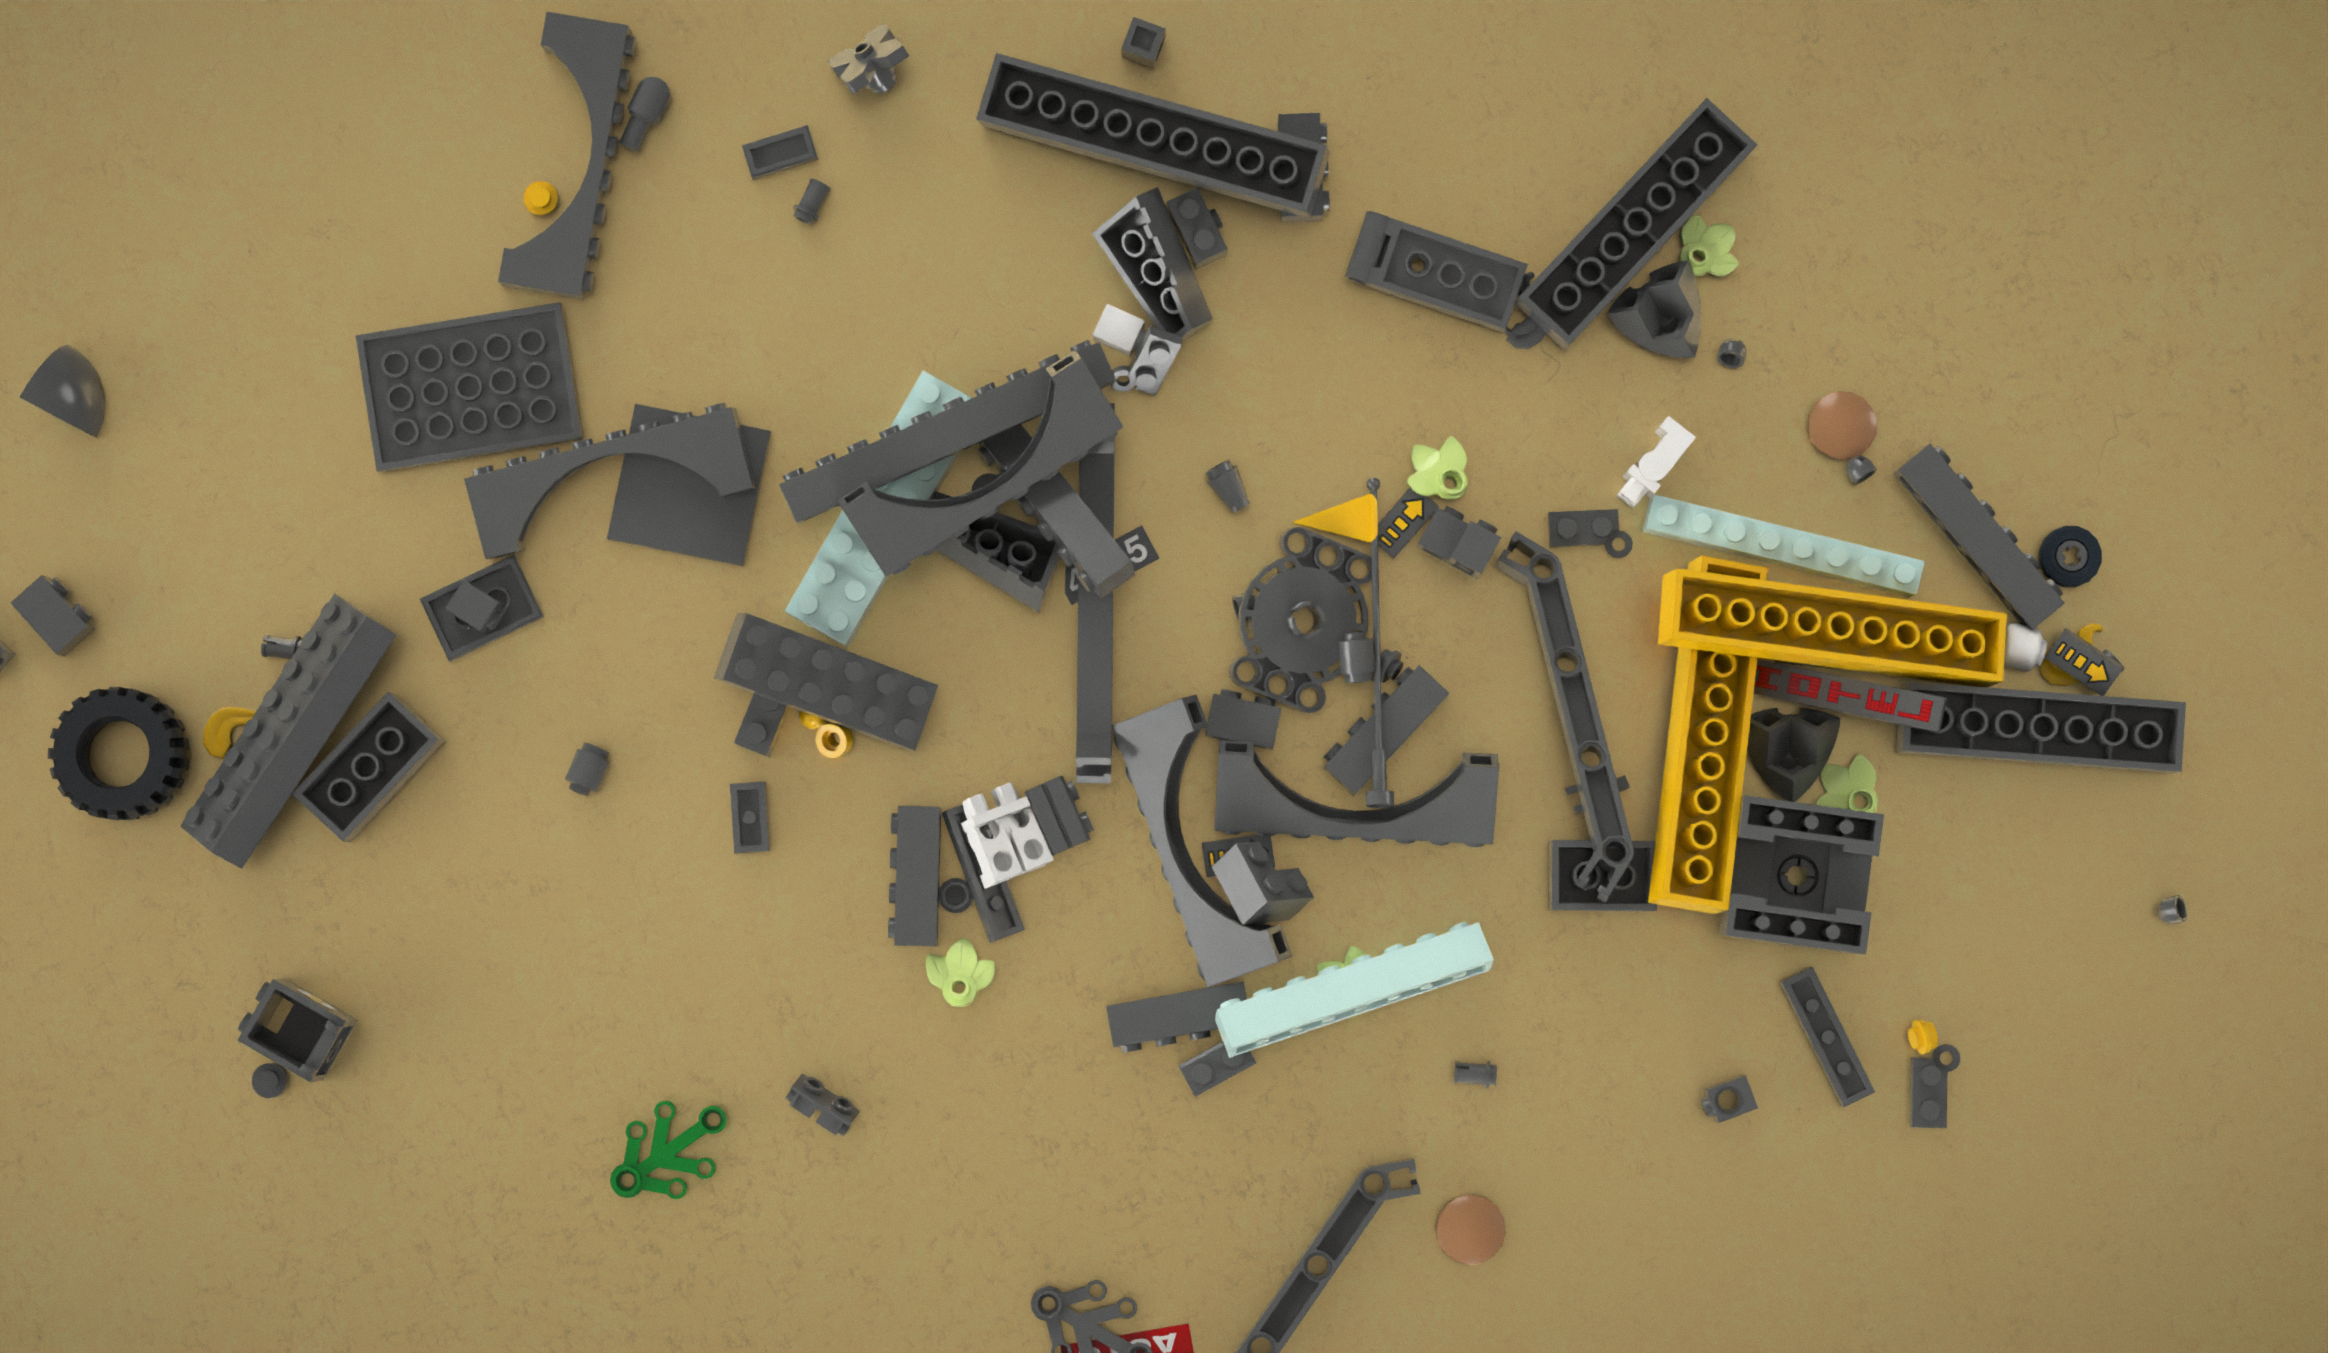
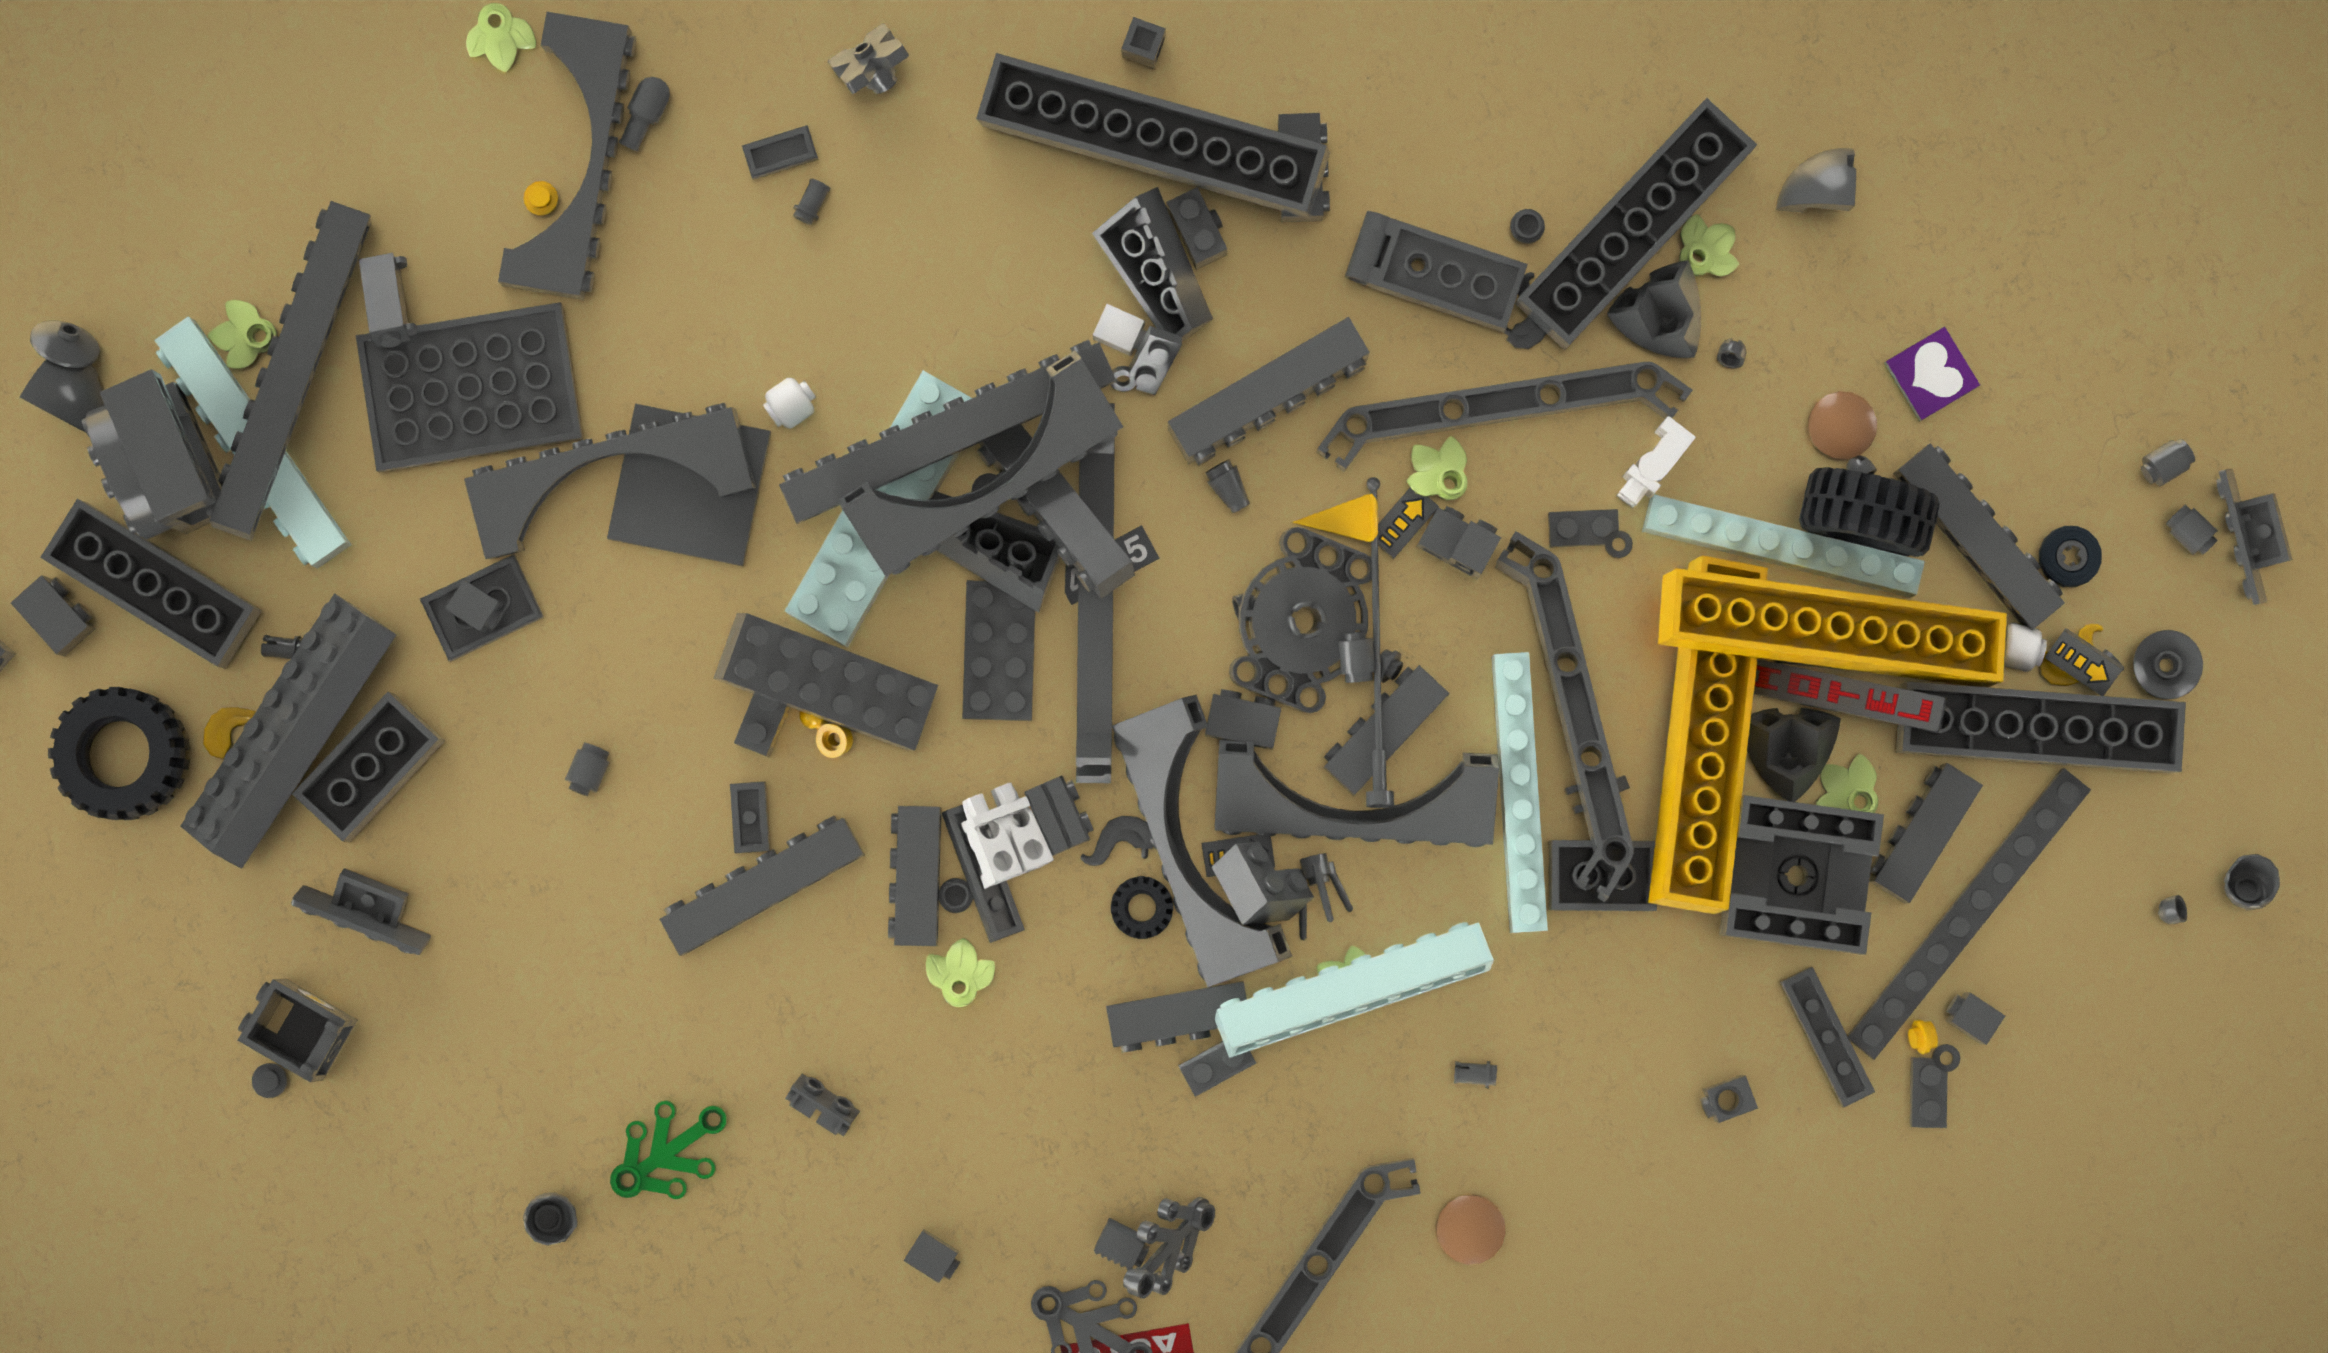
none -> dark grey dish [30,320,100,368]
none -> dark grey brick [40,498,262,669]
none -> dark grey piece [82,369,223,539]
none -> light aqua brick [155,316,352,569]
none -> dark grey brick [206,201,371,541]
none -> yellowish green plate [208,300,277,369]
none -> dark grey bracket [291,868,431,955]
none -> brick [359,252,417,348]
none -> yellowish green plate [466,3,536,72]
none -> dark grey hair [523,1192,578,1246]
none -> dark grey brick [659,815,865,956]
none -> white head [763,377,816,429]
none -> dark grey brick [904,1229,960,1283]
none -> dark grey plate [962,580,1035,721]
none -> dark grey piece [1081,816,1153,866]
none -> dark grey brick [1094,1218,1149,1271]
none -> black tyre [1111,876,1173,939]
none -> dark grey plant [1123,1197,1215,1298]
none -> dark grey brick [1168,317,1370,466]
none -> dark grey plant [1299,853,1353,941]
none -> dark grey piece [1317,362,1693,472]
none -> light aqua brick [1491,652,1548,933]
none -> dark grey plate [1510,209,1545,244]
none -> dark grey brick [1776,148,1856,213]
none -> black tyre [1799,467,1940,557]
none -> dark grey plate [1847,768,2091,1060]
none -> dark grey brick [1869,763,1983,904]
none -> tile [1884,326,1980,421]
none -> dark grey brick [1946,992,2005,1045]
none -> dark grey dish [2133,630,2203,699]
none -> dark grey brick [2141,439,2195,486]
none -> dark grey brick [2166,504,2218,555]
none -> dark grey bracket [2216,469,2293,605]
none -> dark grey hair [2224,854,2280,910]

